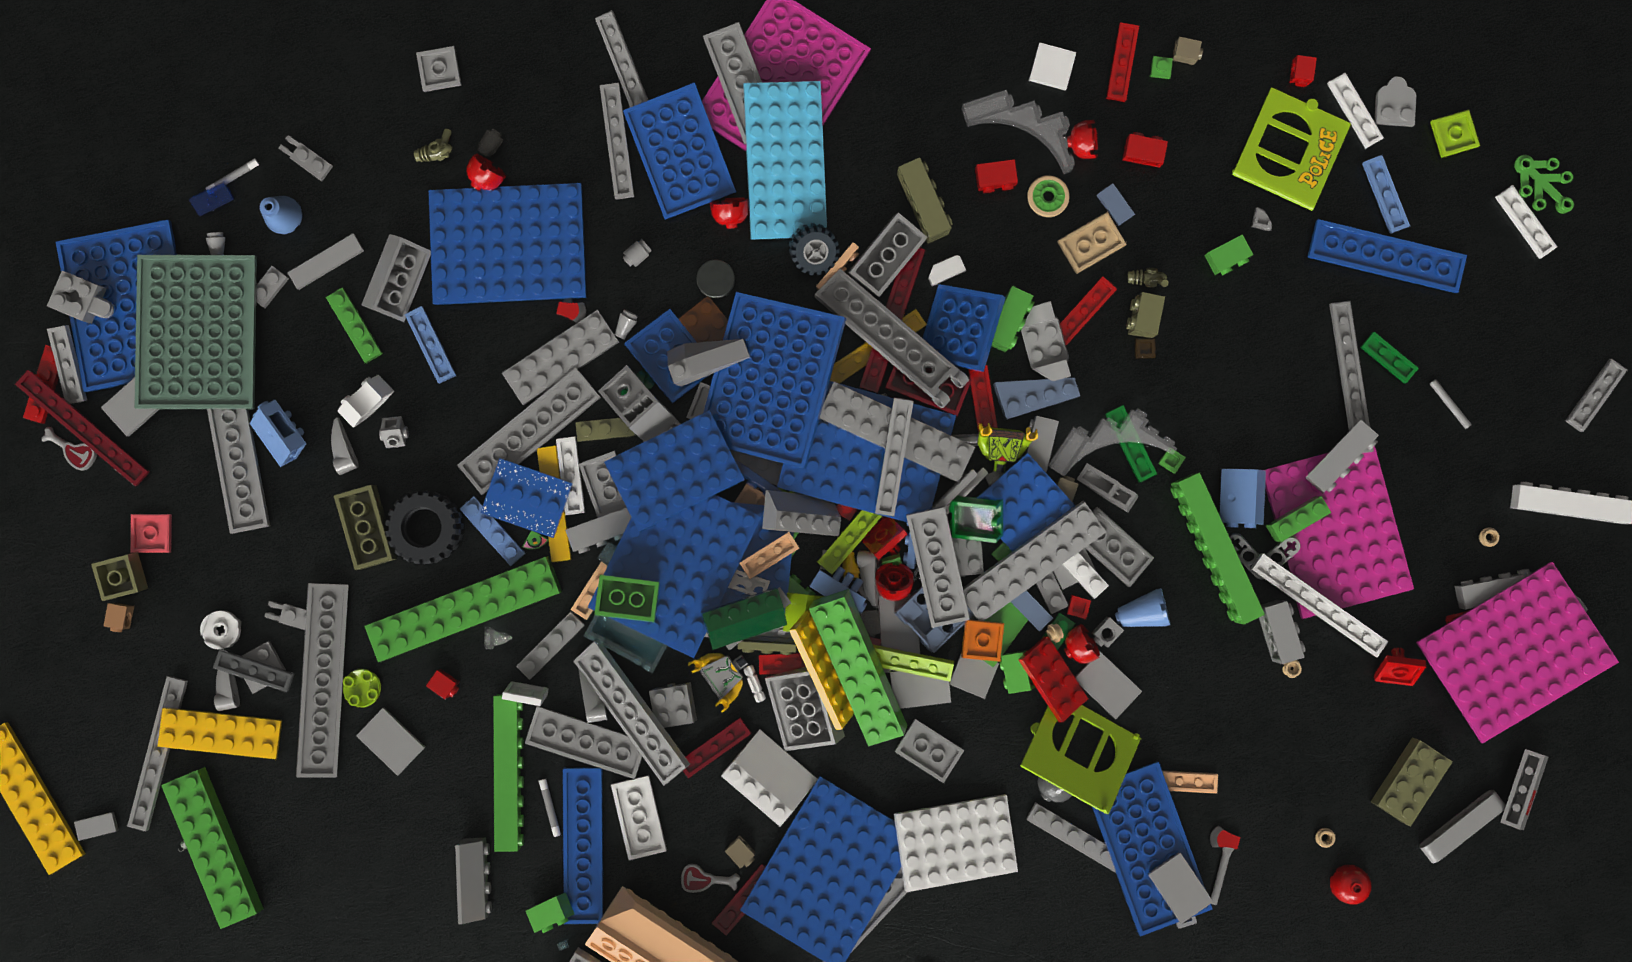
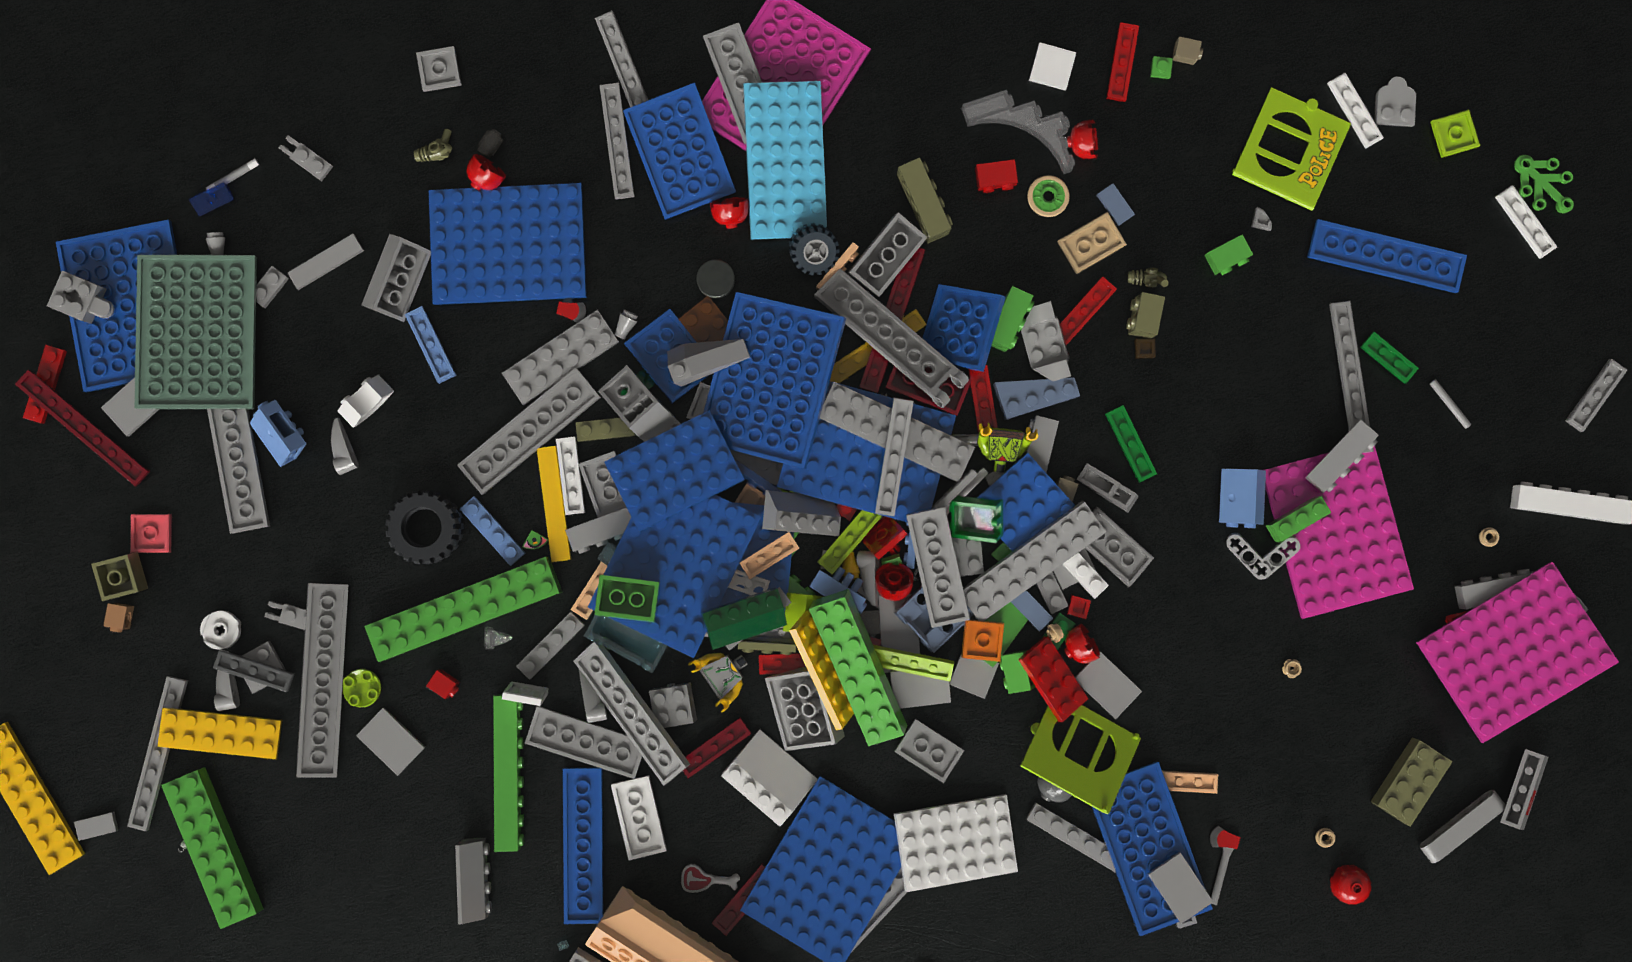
light grey piece [42,427,97,471] -> none
light grey plate [47,325,87,404] -> none
medium blue cone [260,196,303,234] -> none
bright green plate [326,288,383,363] -> none
olive brick [334,485,398,570] -> none
light grey brick [379,416,409,448] -> none
blue plate [480,458,573,538] -> none
bright green brick [526,893,574,933] -> none
light grey bar [539,779,561,837] -> none
light grey brick [623,239,652,267] -> none
dark tan brick [725,835,755,869] -> none
white axle [744,665,766,702] -> none
white piece [928,255,966,286] -> none
clear arch [1048,408,1177,476] -> none
light grey brick [1092,617,1124,647] -> none
medium blue cone [1115,588,1171,627] -> none
red brick [1122,132,1168,168] -> none
bright green plate [1158,447,1186,474] -> none
bright green brick [1170,473,1265,624] -> none
white plate [1250,553,1388,657] -> none
light grey brick [1259,600,1305,664] -> none
red brick [1290,55,1317,87] -> none
medium blue plate [1362,155,1410,234] -> none
red tile [1374,648,1426,686] -> none

